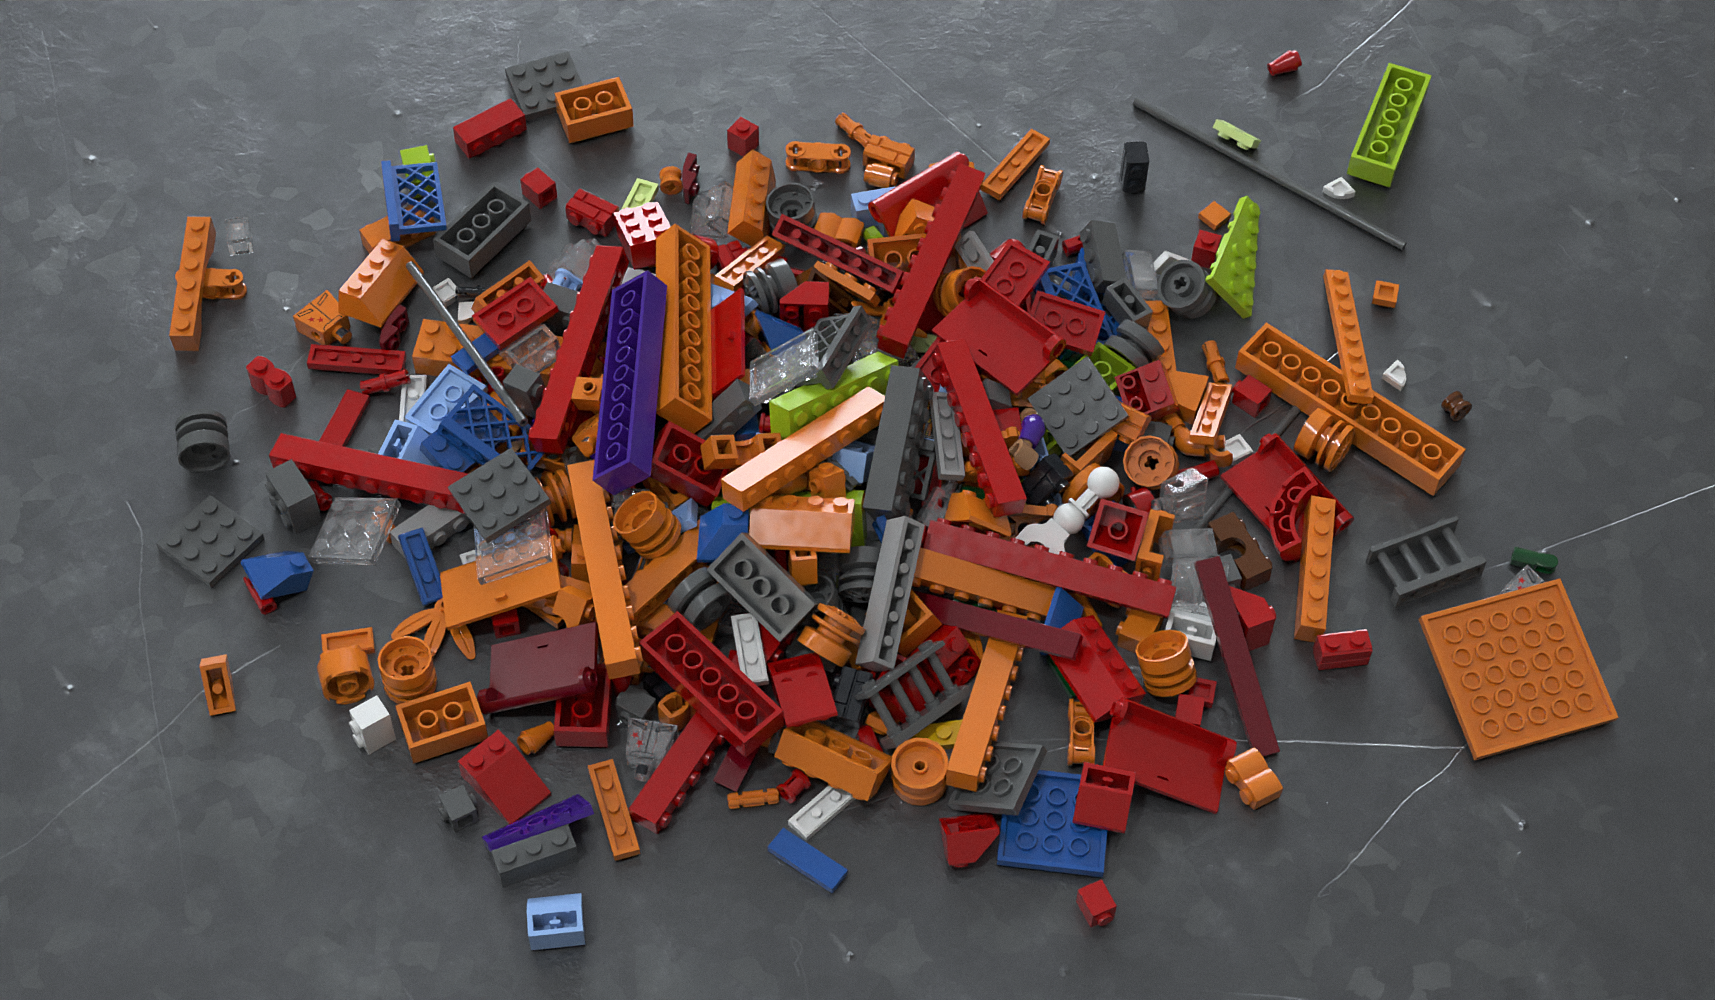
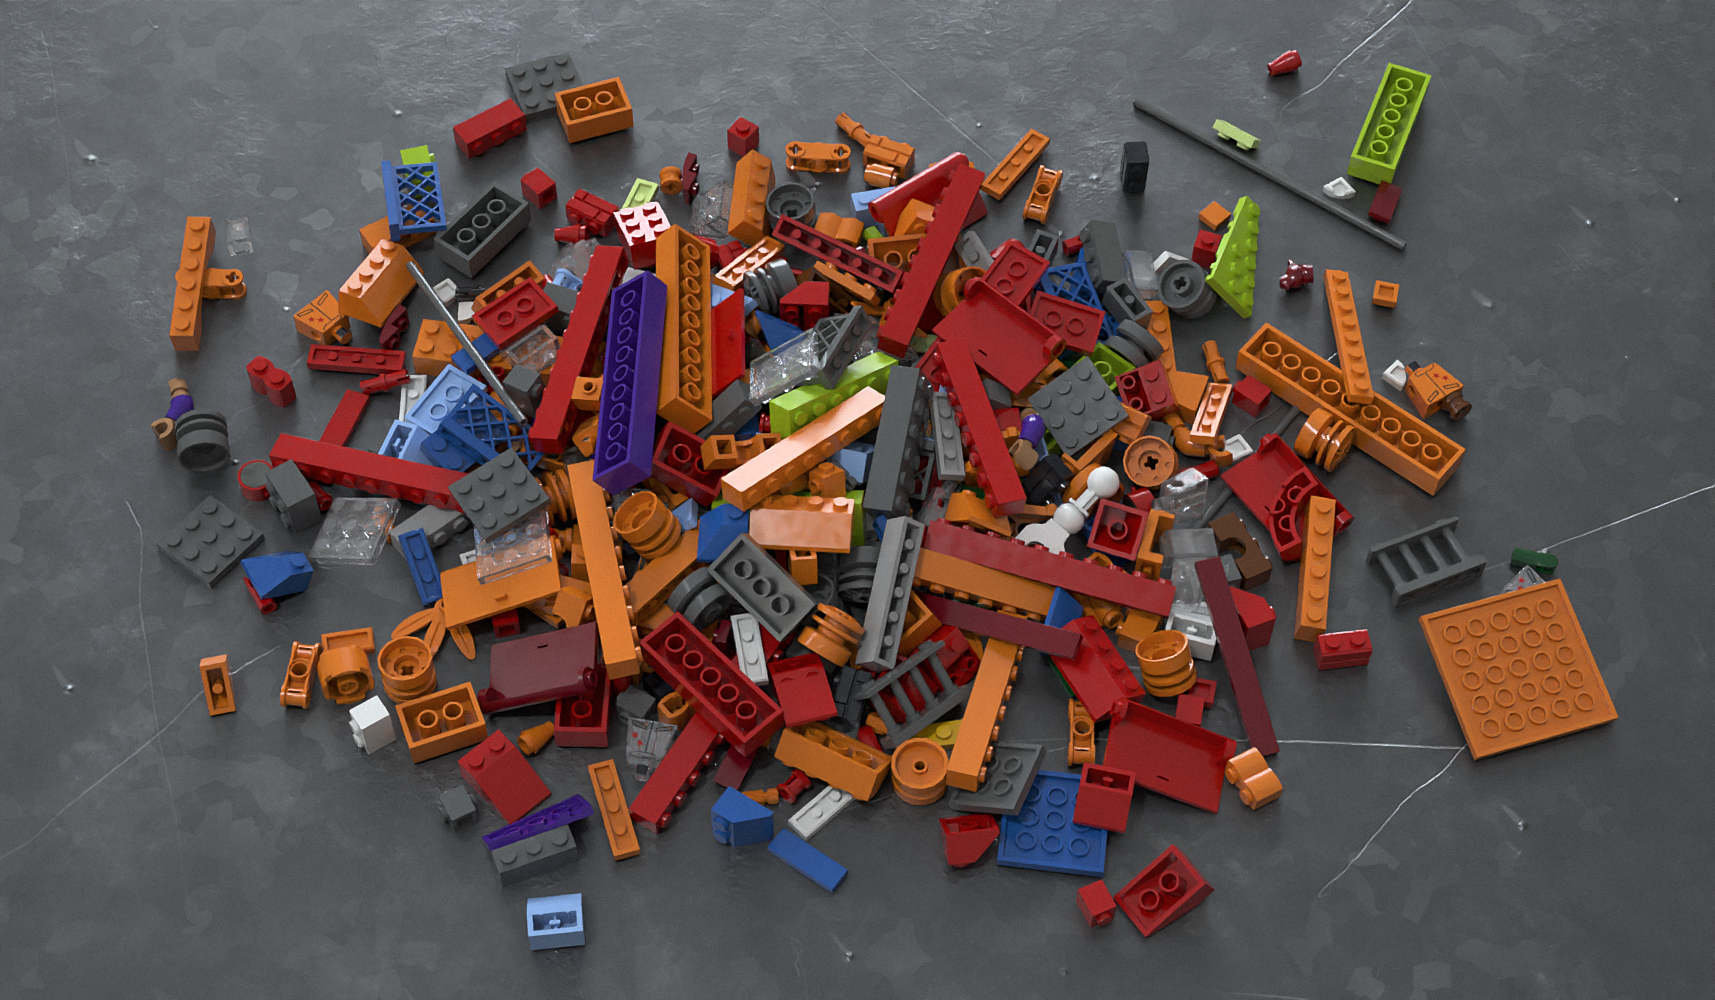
none -> medium nougat piece [151,378,194,450]
none -> piece [237,460,273,501]
none -> orange piece [280,641,322,709]
none -> red cone [554,223,590,246]
none -> blue slope [711,786,774,847]
none -> dark red plate [712,620,733,658]
none -> orange cone [1089,598,1124,629]
none -> red slope [1113,844,1215,938]
none -> dark red animal [1279,259,1314,290]
none -> dark red slope [1367,180,1403,223]
none -> orange torso [1405,361,1464,419]

